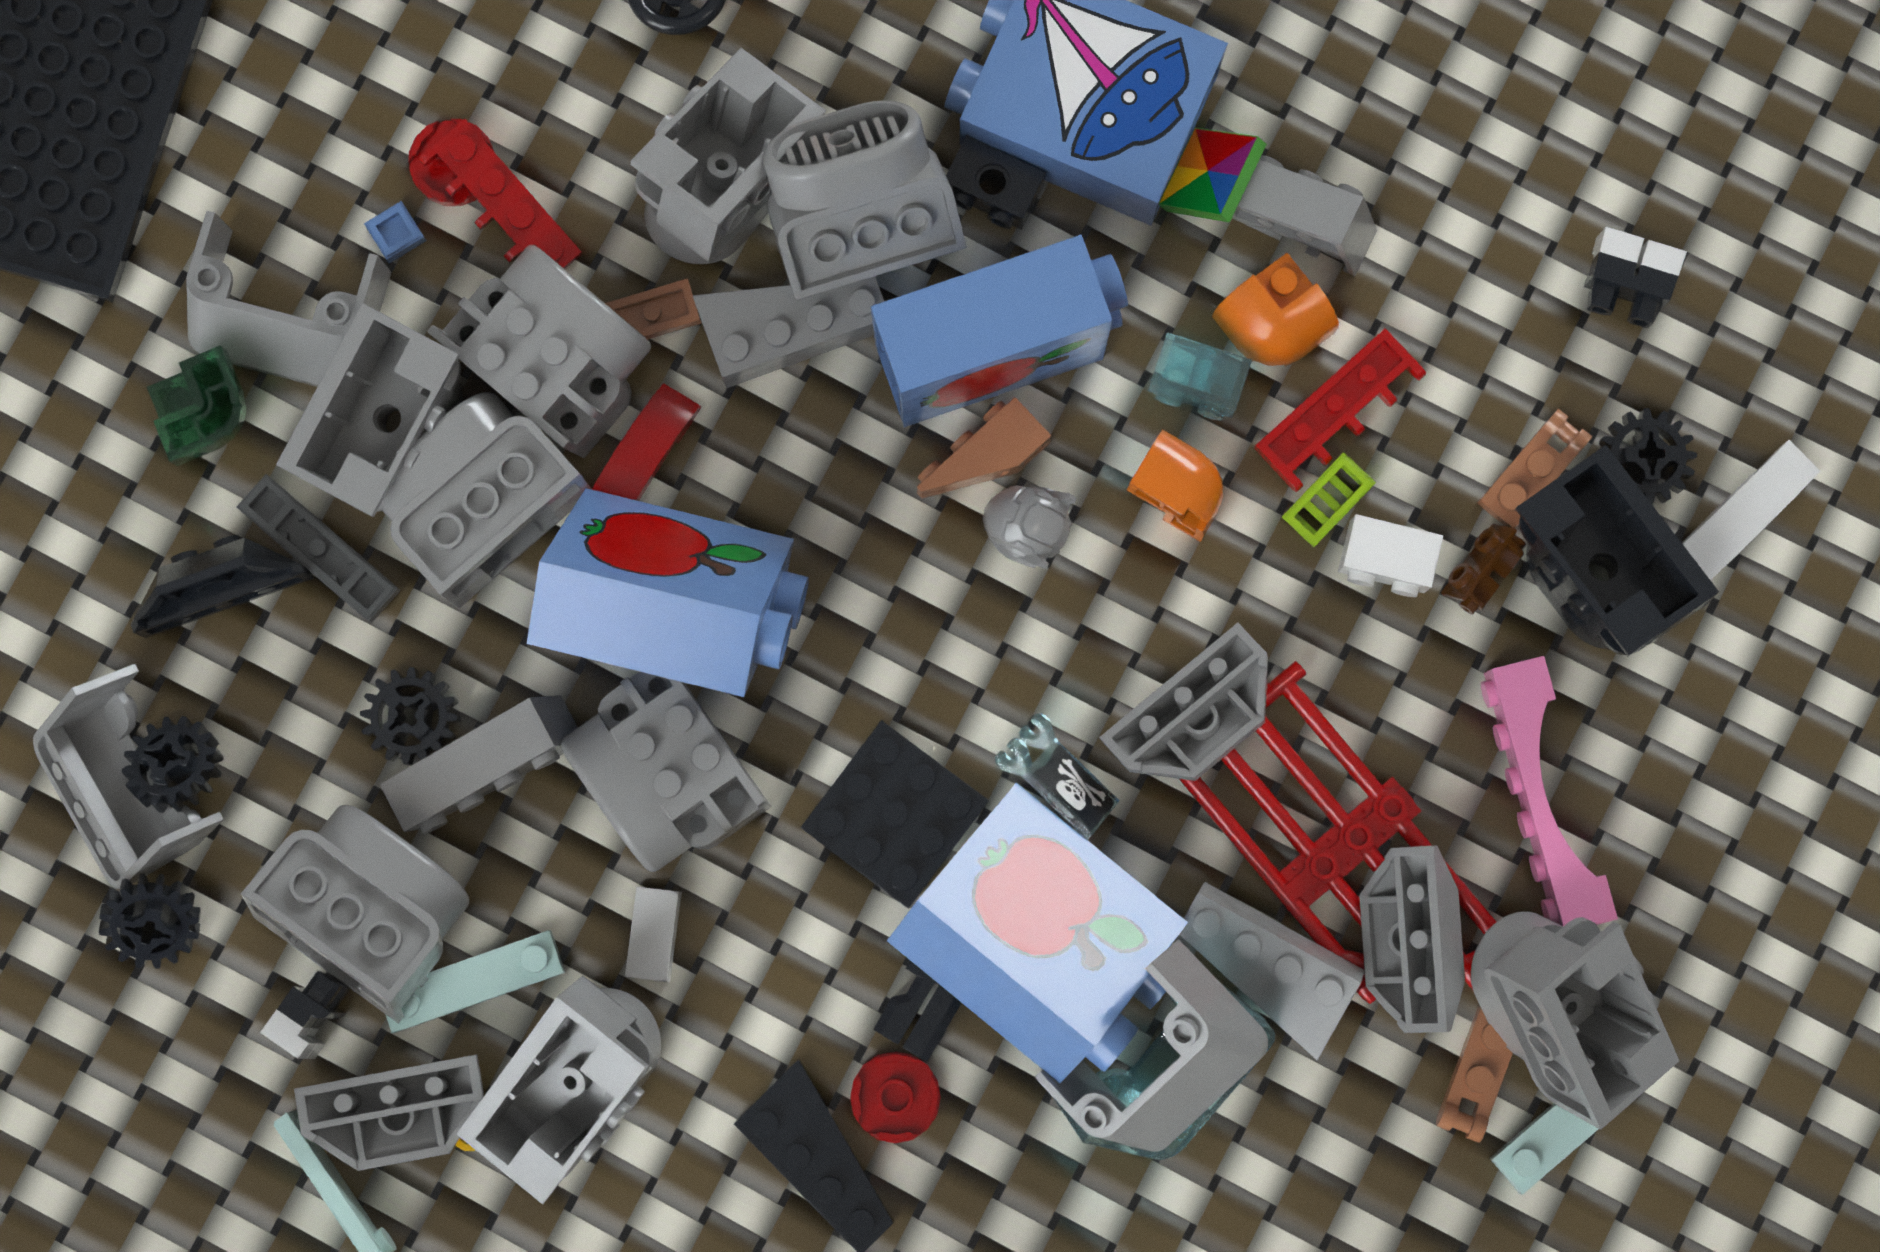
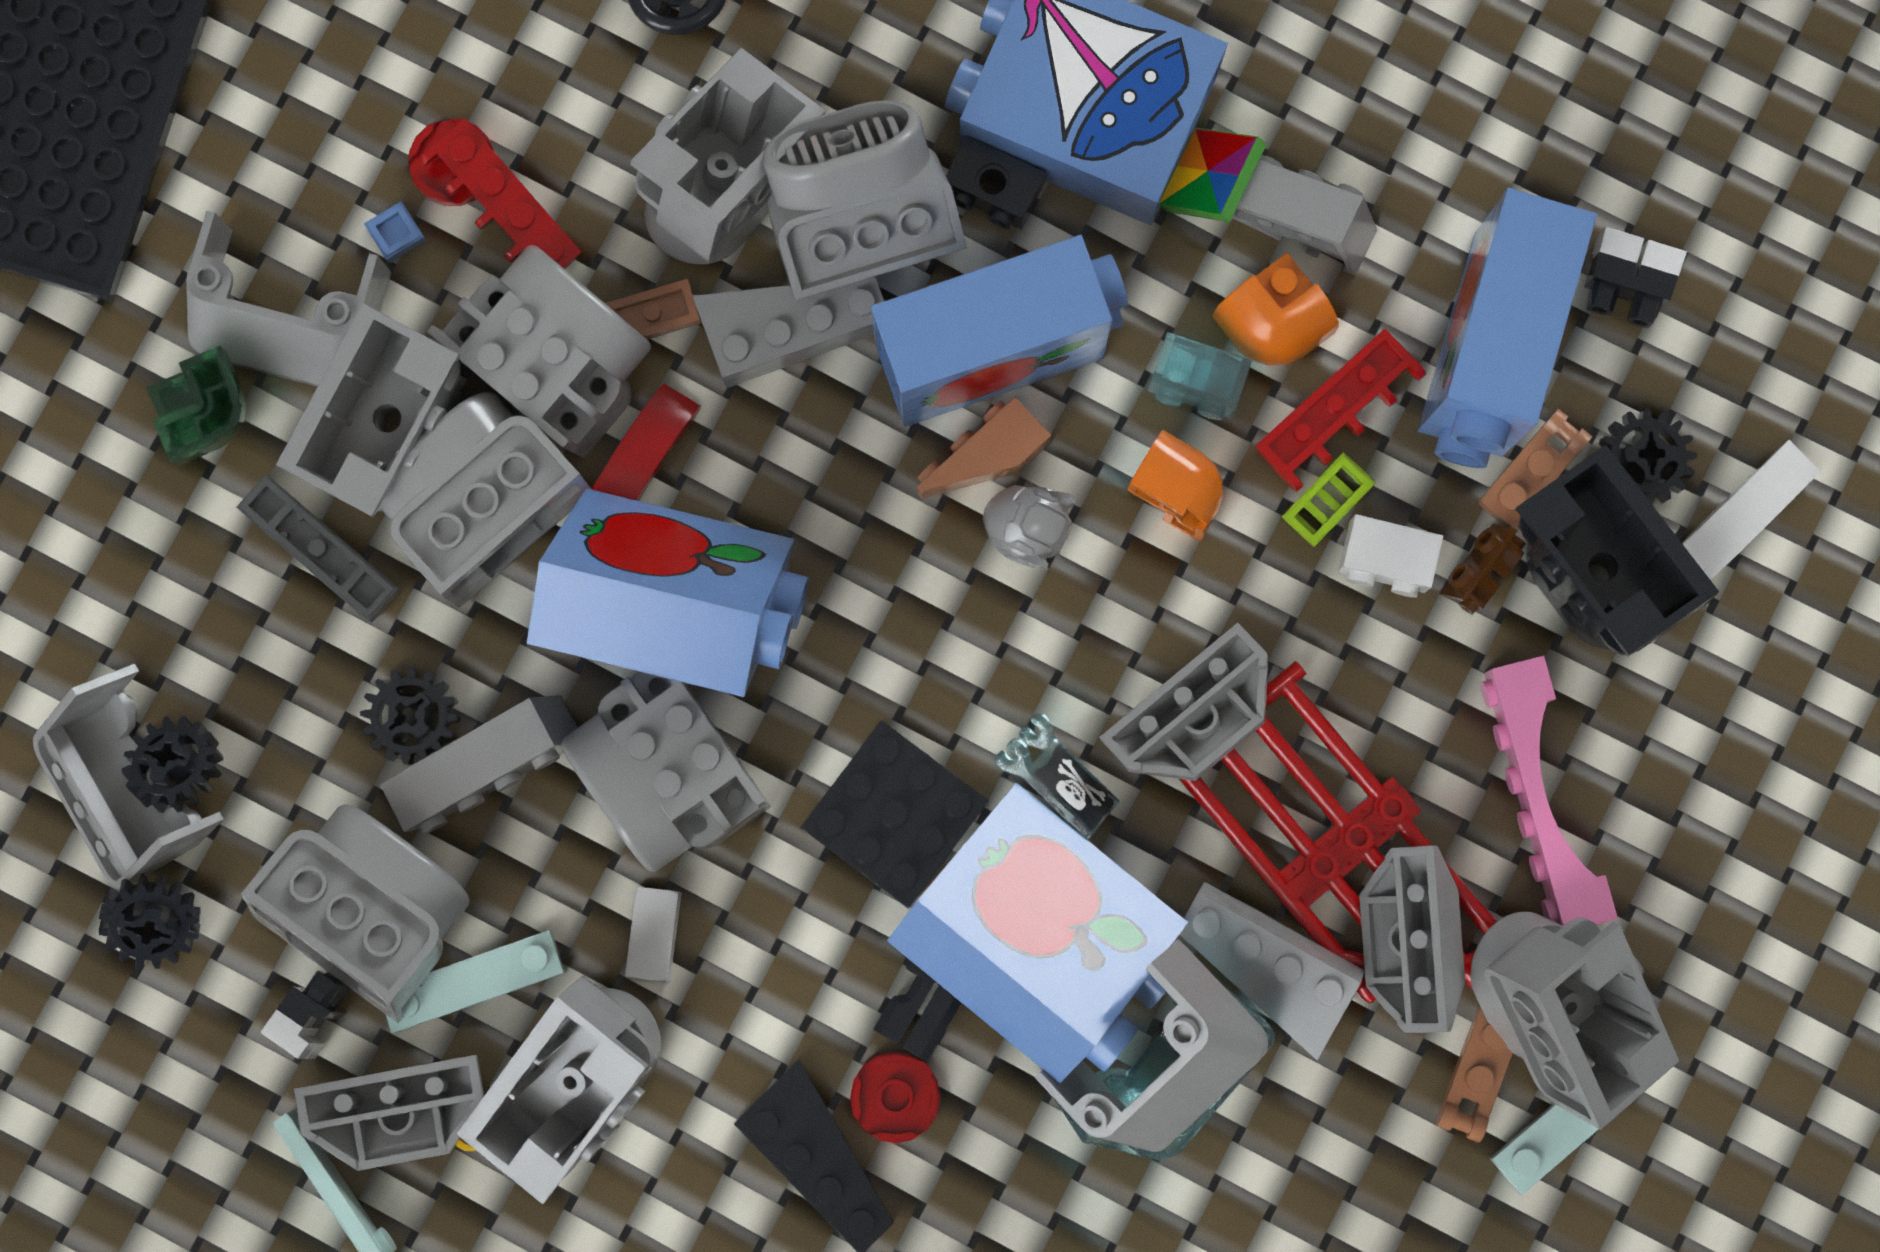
black wedge [131,535,314,638] -> none
none -> medium blue brick [1417,187,1597,468]

